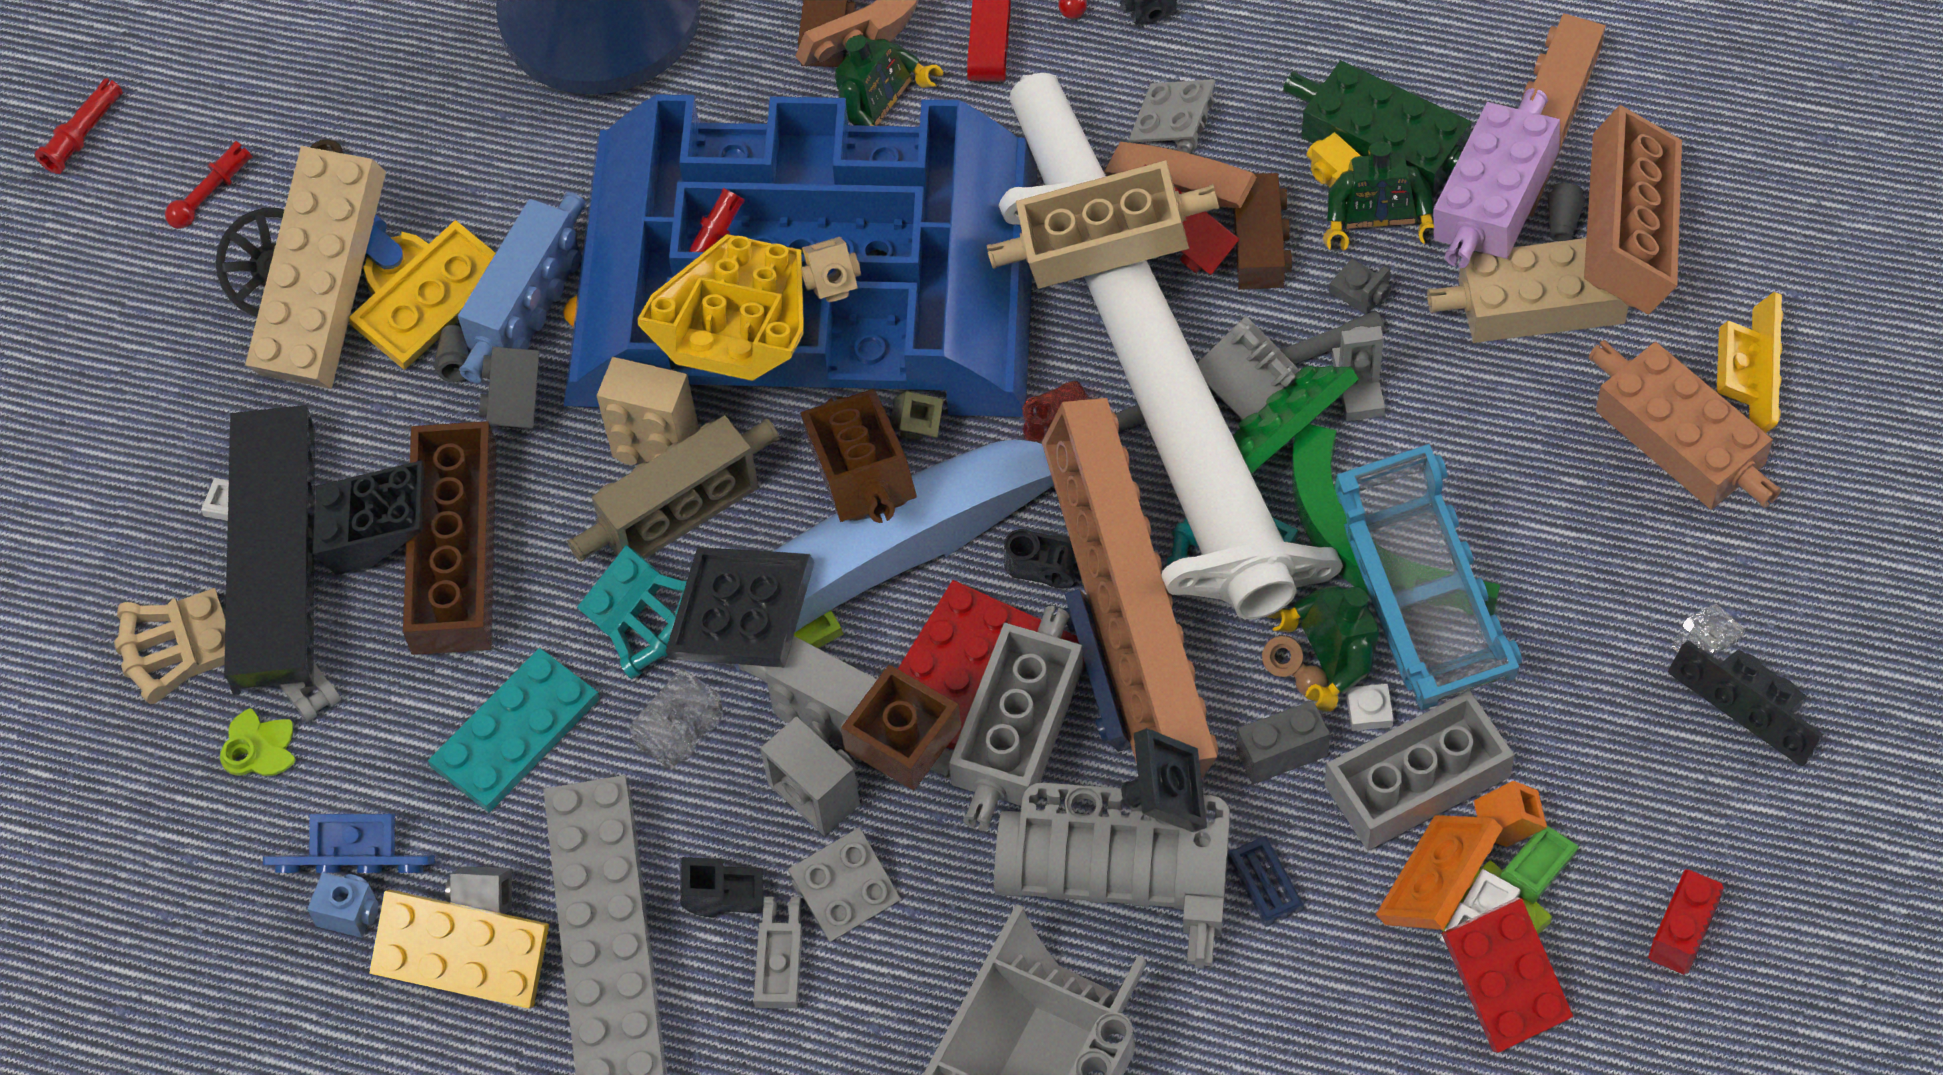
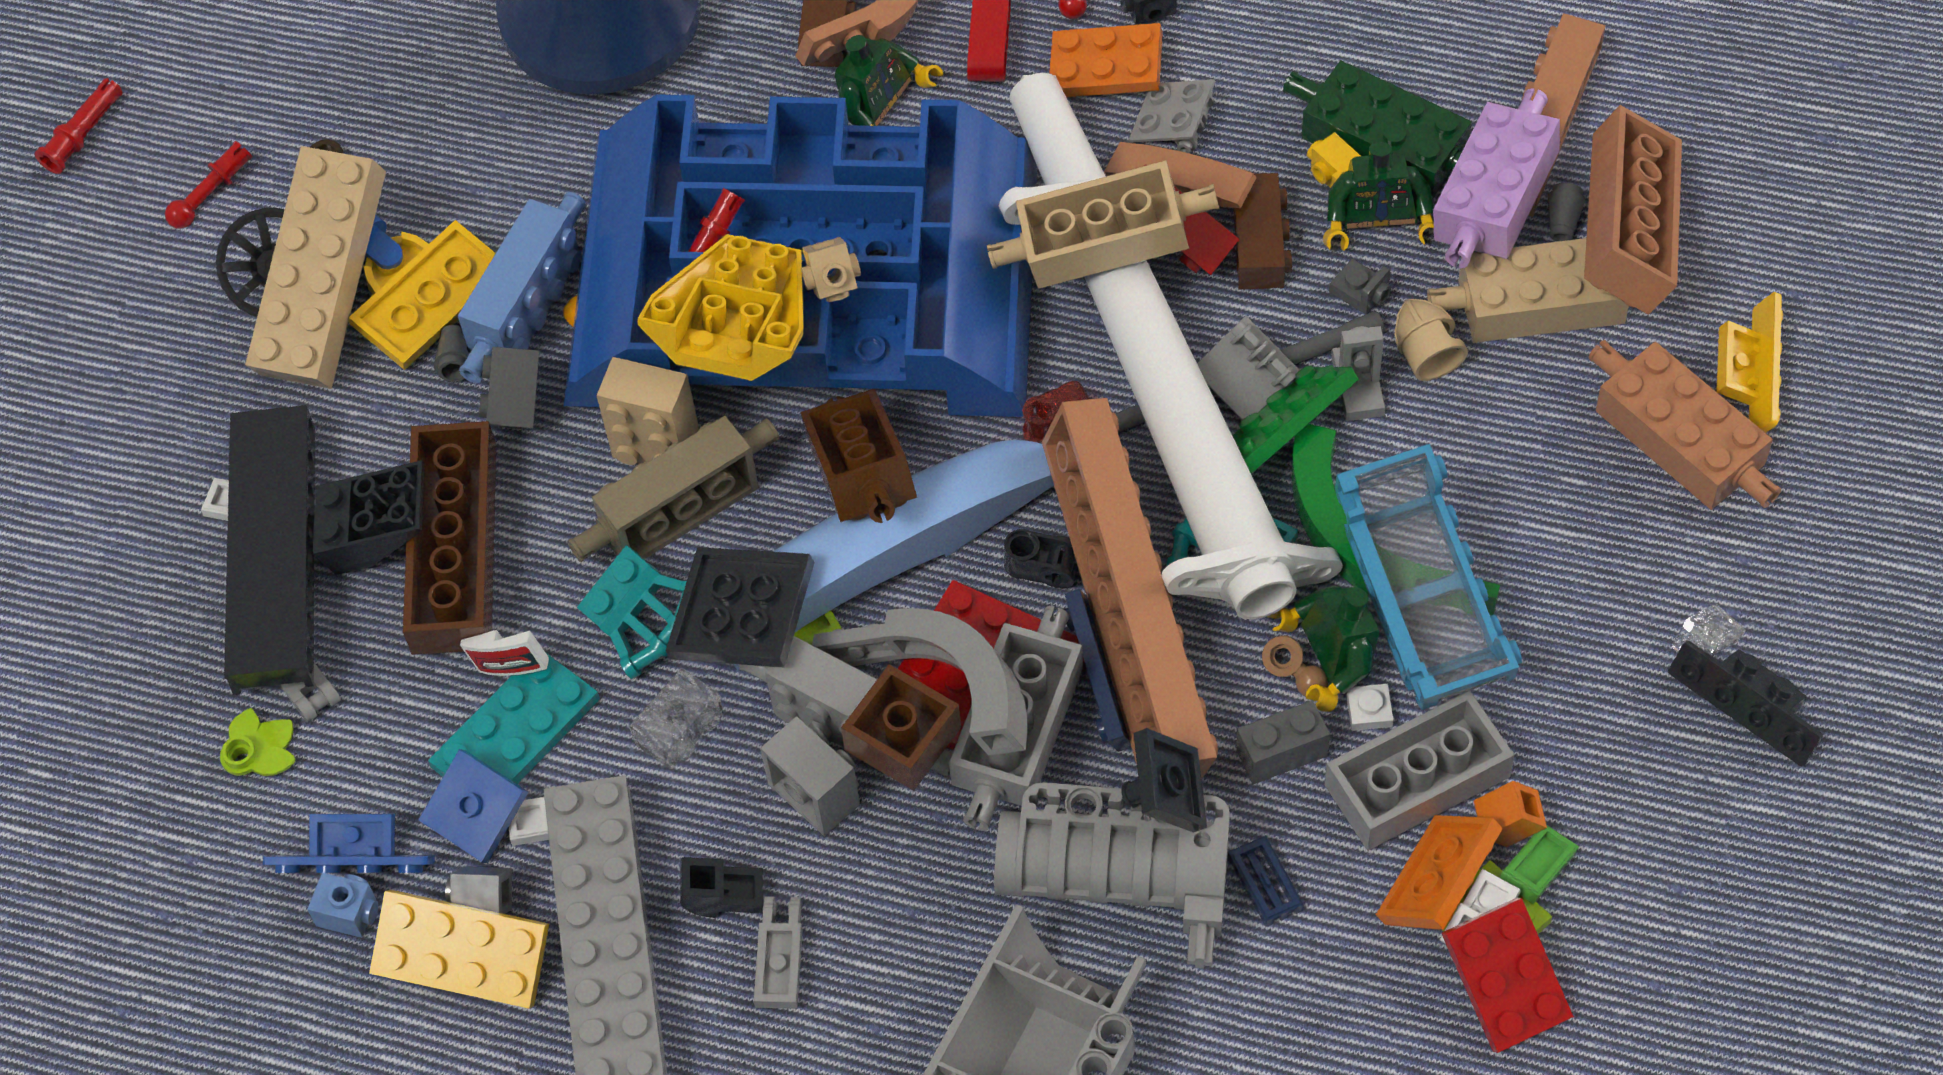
tan plate [114,588,226,704] -> none
light grey hinge [787,827,901,942] -> none
olive brick [890,391,943,440] -> none
red brick [1648,869,1724,975] -> none
none -> blue plate [419,749,529,863]
none -> slope [460,630,549,676]
none -> white tile [509,797,549,846]
none -> light grey arch [812,608,1027,755]
none -> orange plate [1049,23,1163,97]
none -> tan helmet [1394,299,1468,381]

